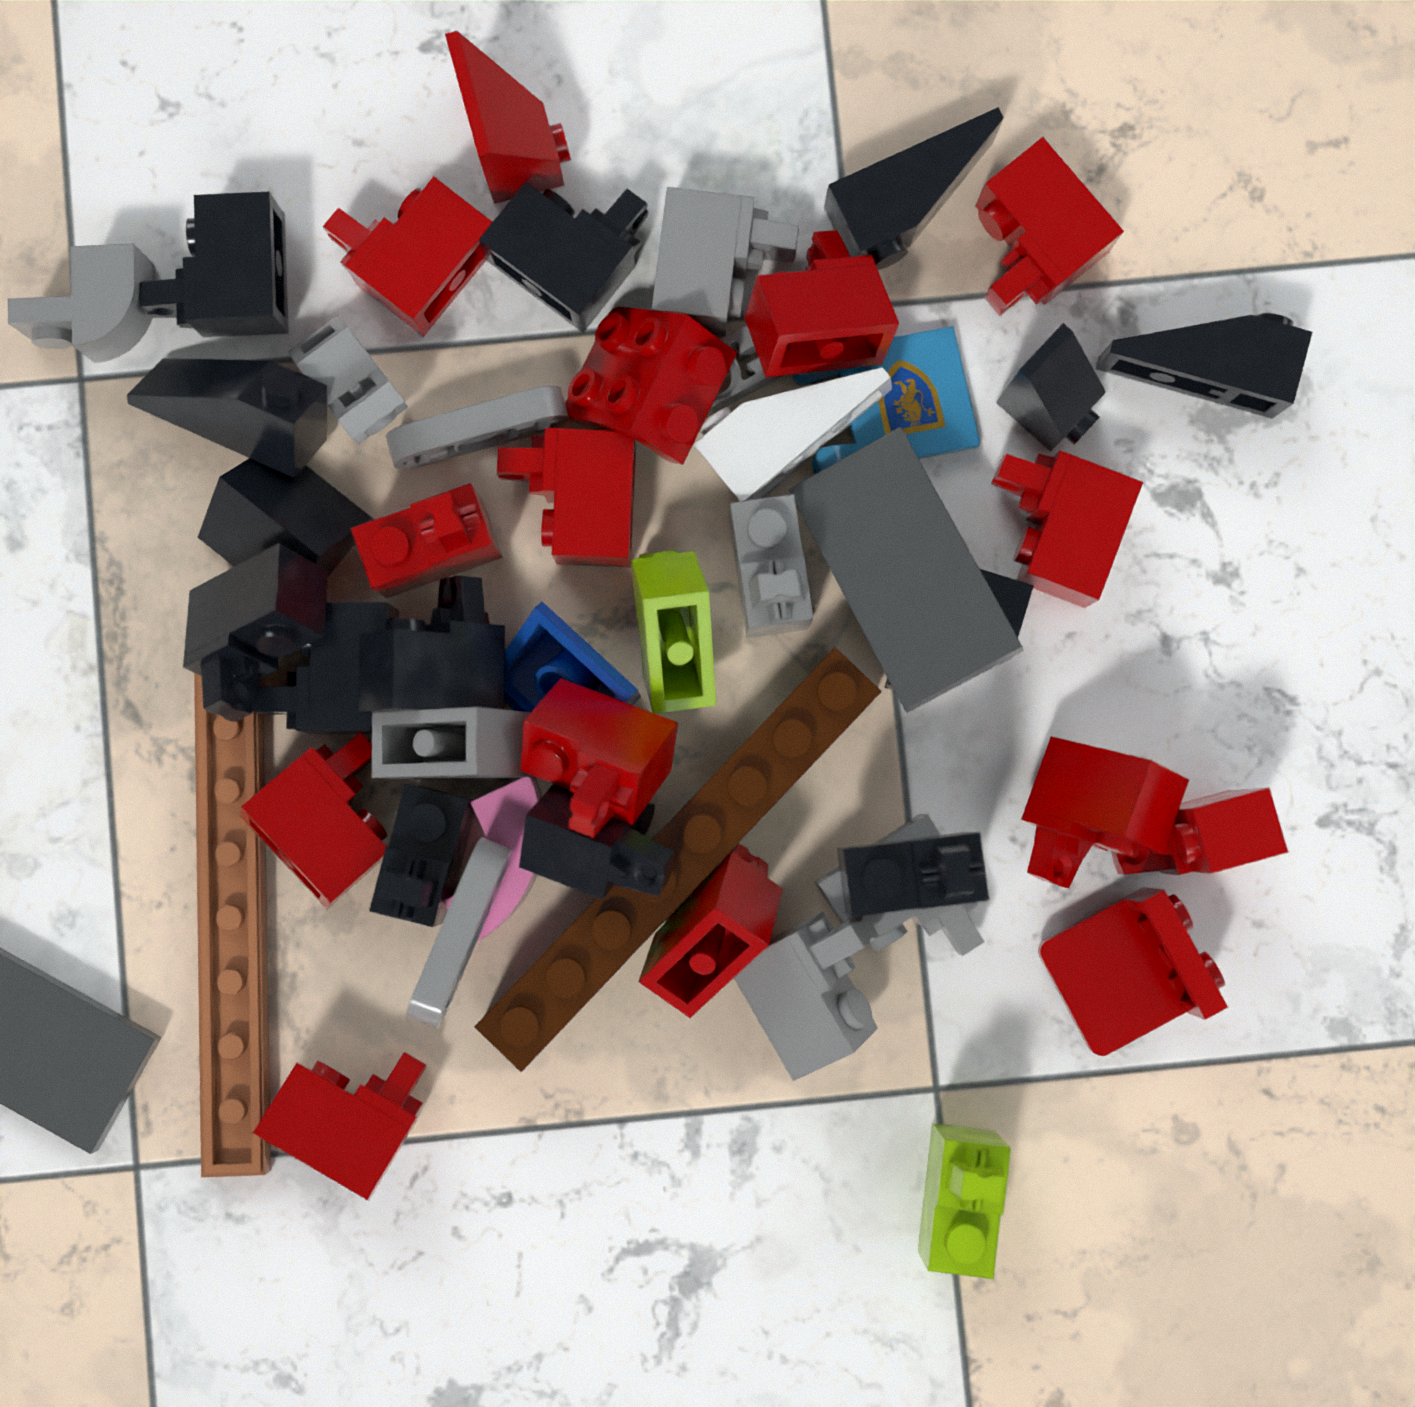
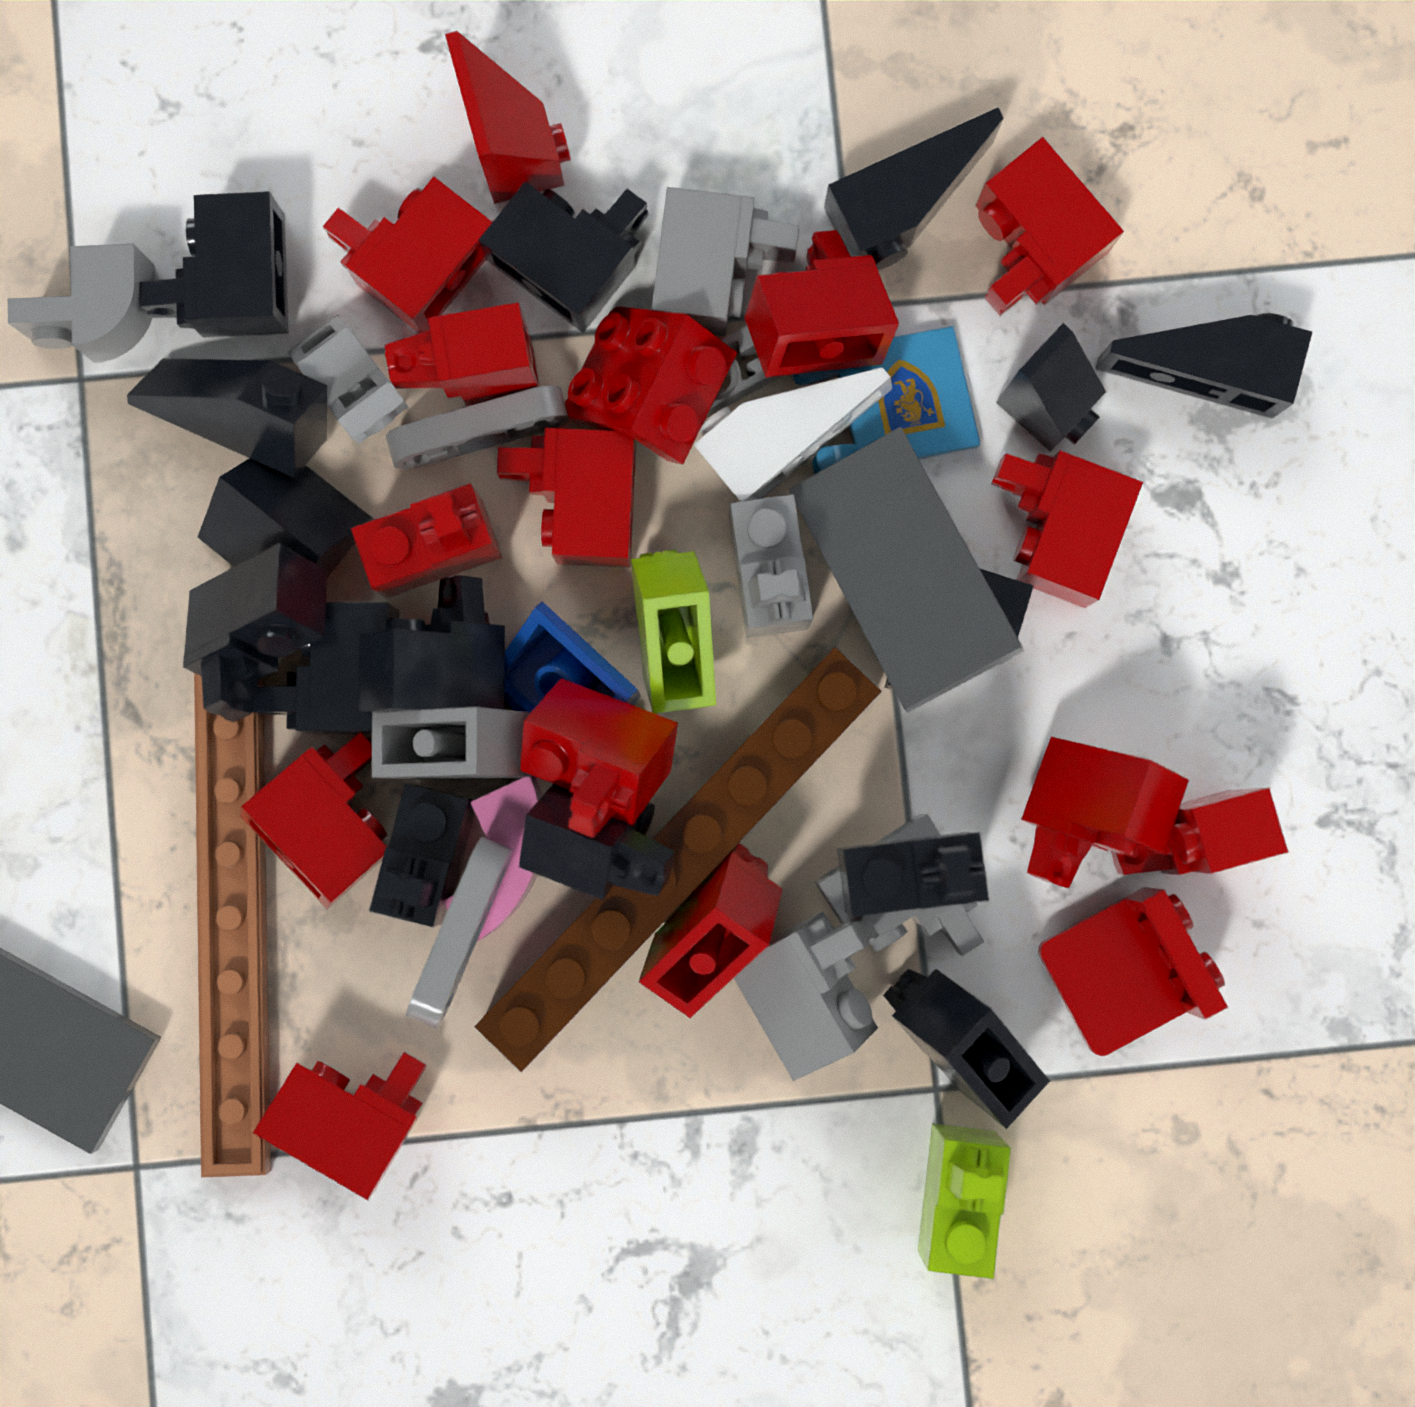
none -> red hinge [385,302,540,406]
none -> black hinge [883,968,1050,1129]

